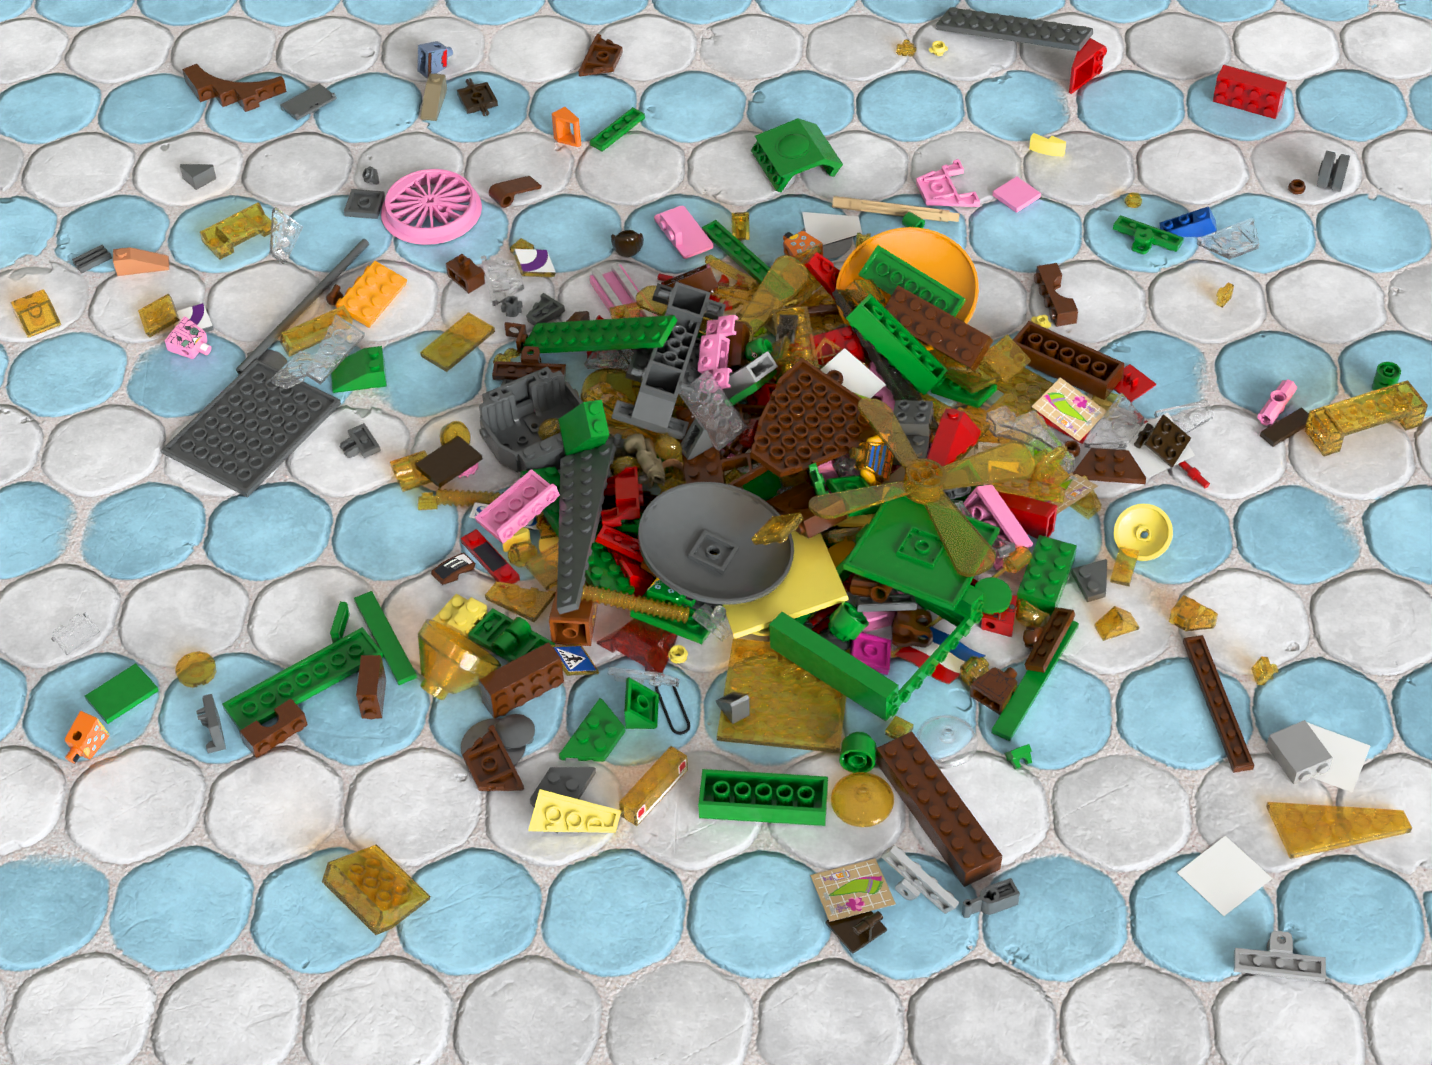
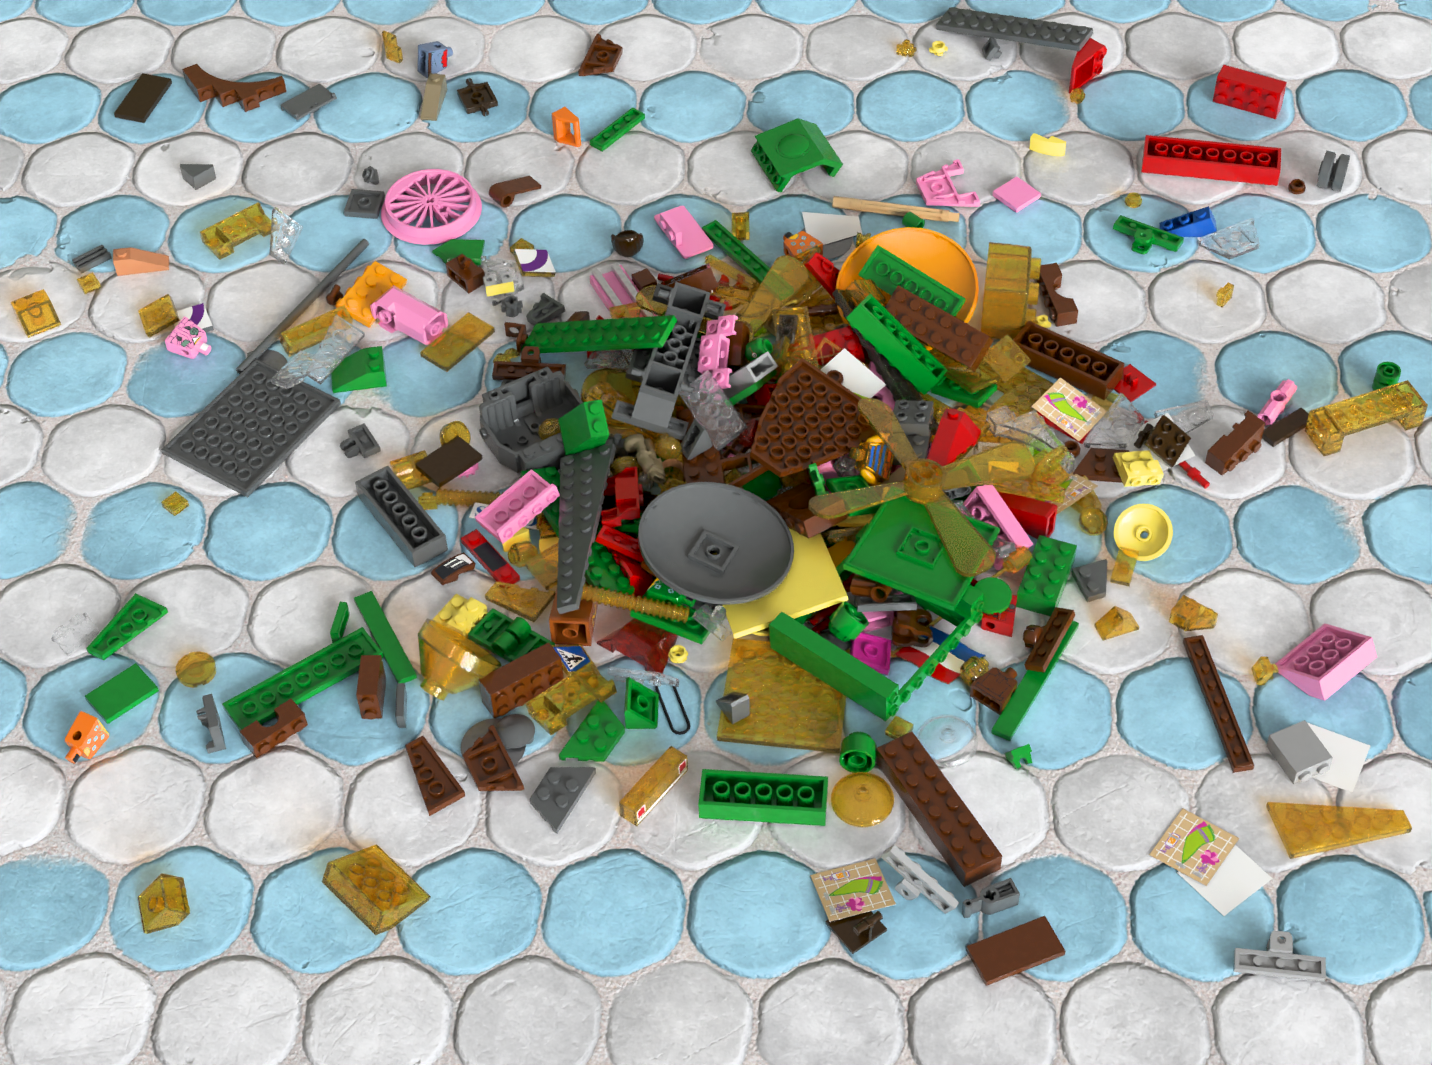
light yellow wing [528,789,621,833] -> none
clear yellow plate [751,513,804,545] -> none
clear yellow helmet [1016,599,1049,627] -> none
none -> clear yellow plate [77,273,101,294]
none -> green wing [86,593,168,660]
none -> dark brown tile [114,73,172,123]
none -> clear yellow slope [138,873,190,934]
none -> clear yellow plate [161,491,189,516]
none -> dark grey brick [355,465,448,567]
none -> bright pink brick [370,285,448,346]
none -> clear yellow slope [382,31,403,63]
none -> dark grey tile [395,683,407,728]
none -> reddish brown wing [405,736,465,816]
none -> green tile [432,239,485,266]
none -> piece [483,272,514,297]
none -> clear yellow piece [525,661,617,735]
none -> reddish brown brick [632,268,657,298]
none -> reddish brown tile [966,916,1066,986]
none -> clear yellow brick [981,242,1041,340]
none -> dark grey tile [982,37,1002,61]
none -> clear yellow plate [1070,88,1085,104]
none -> clear yellow hair [1078,506,1108,536]
none -> light yellow plate [1113,450,1164,487]
none -> red brick [1141,135,1281,186]
none -> sticker [1149,808,1239,886]
none -> reddish brown wedge [1205,410,1265,475]
none -> bright pink slope [1273,624,1377,701]

